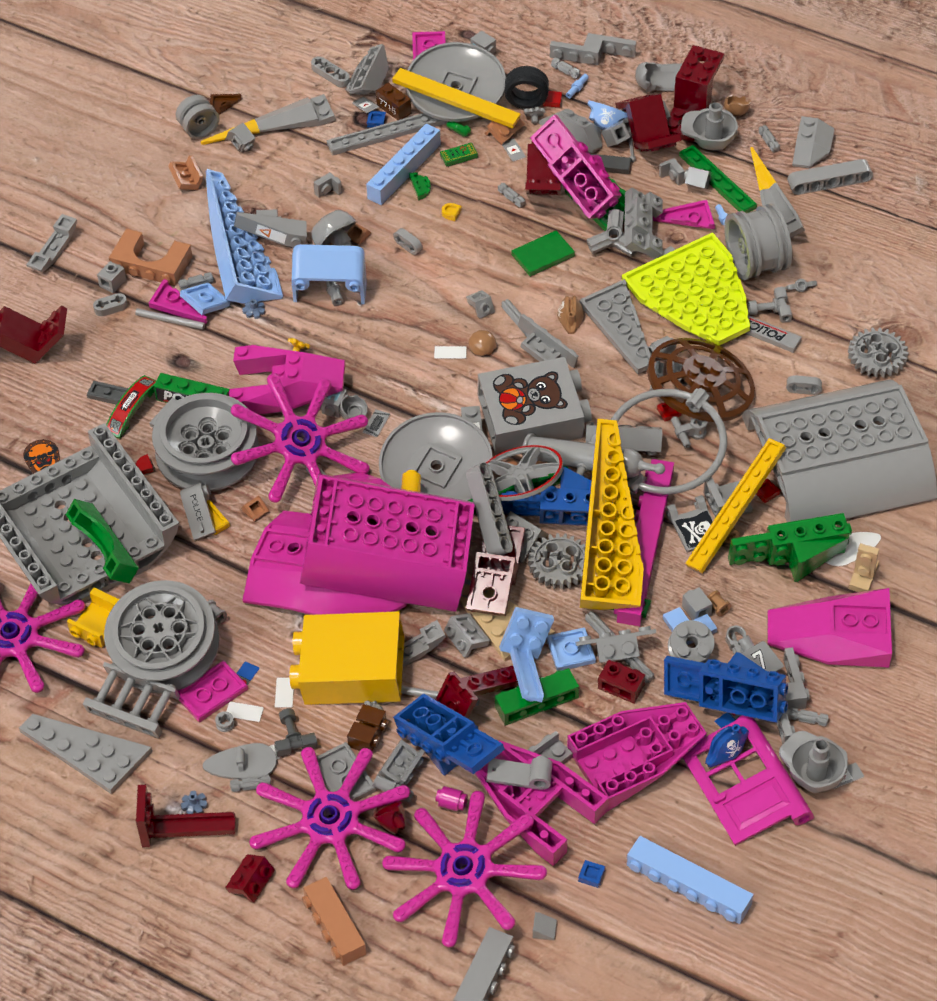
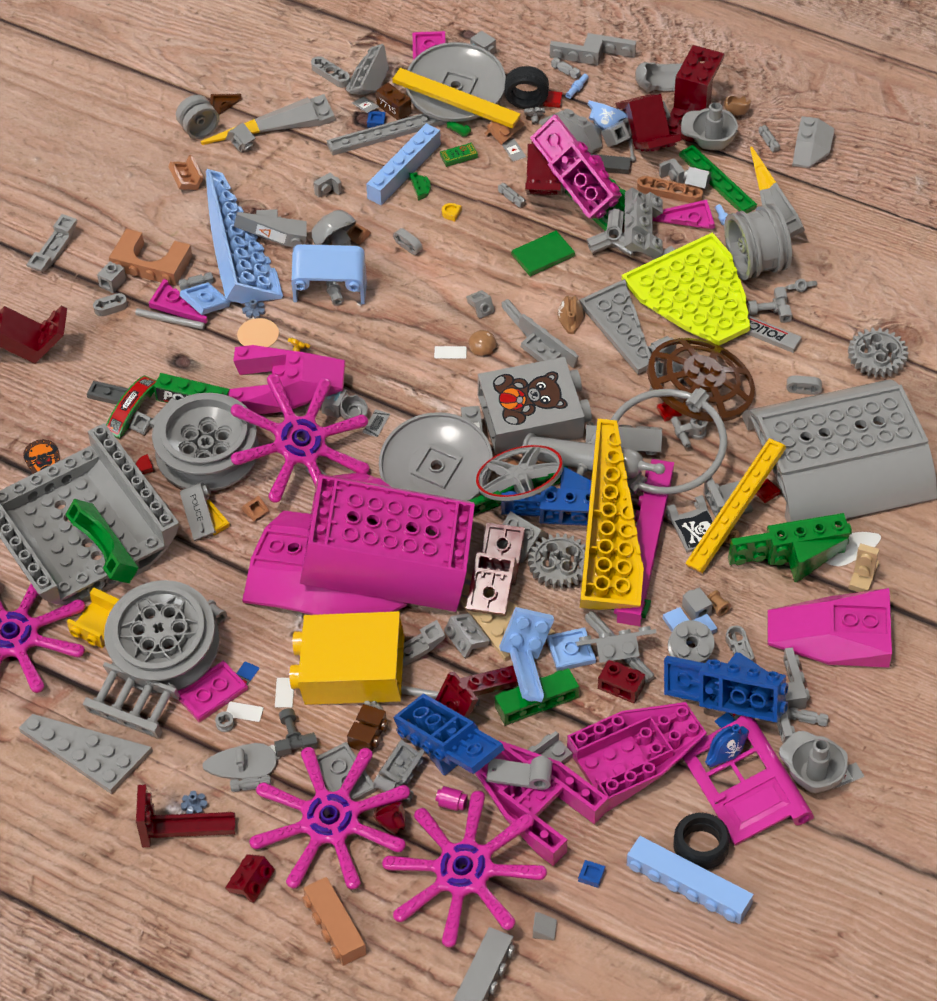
yellow brick [401,470,421,492] -> none
light grey beam [466,462,513,556] -> none
light grey torso [738,635,784,672] -> none
light grey beam [787,159,873,195] -> none
none -> light grey slope [129,411,153,435]
none -> light nougat sticker [237,318,279,347]
none -> nougat beam [637,176,703,203]
none -> black tyre [673,812,730,870]

